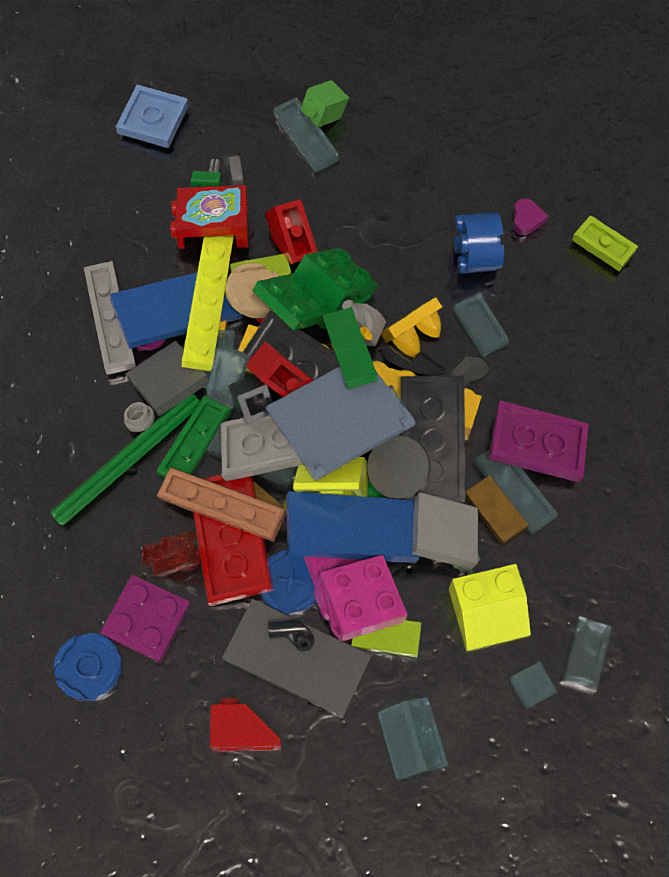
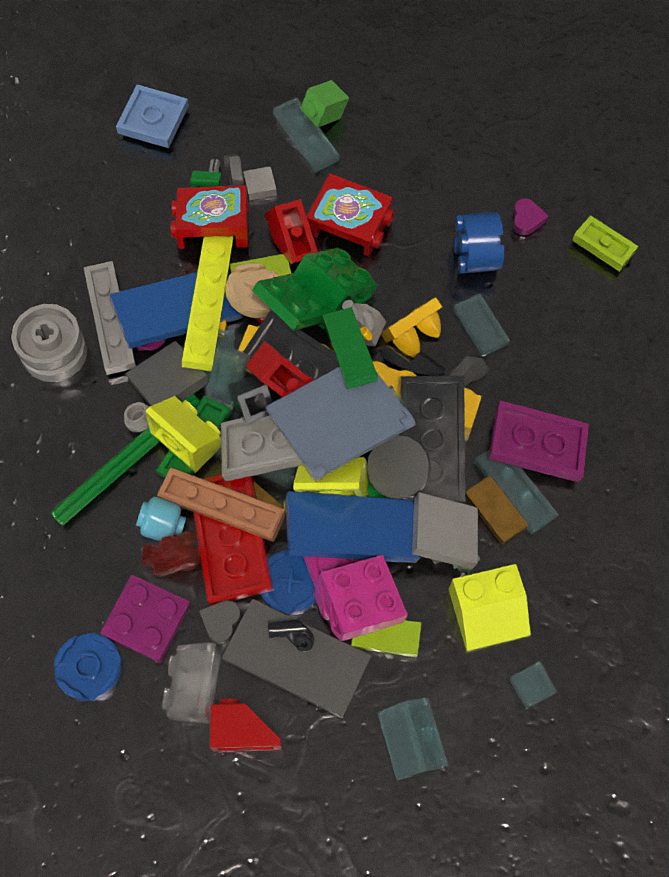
clear light blue tile [562,617,612,692] -> none
none -> light grey wheel [11,304,88,382]
none -> medium azure head [136,497,186,543]
none -> neon yellow slope [145,396,221,473]
none -> clear slope [162,642,221,724]
none -> dark grey tile [199,601,241,644]
none -> light grey tile [243,166,277,201]
none -> panel [307,173,395,256]

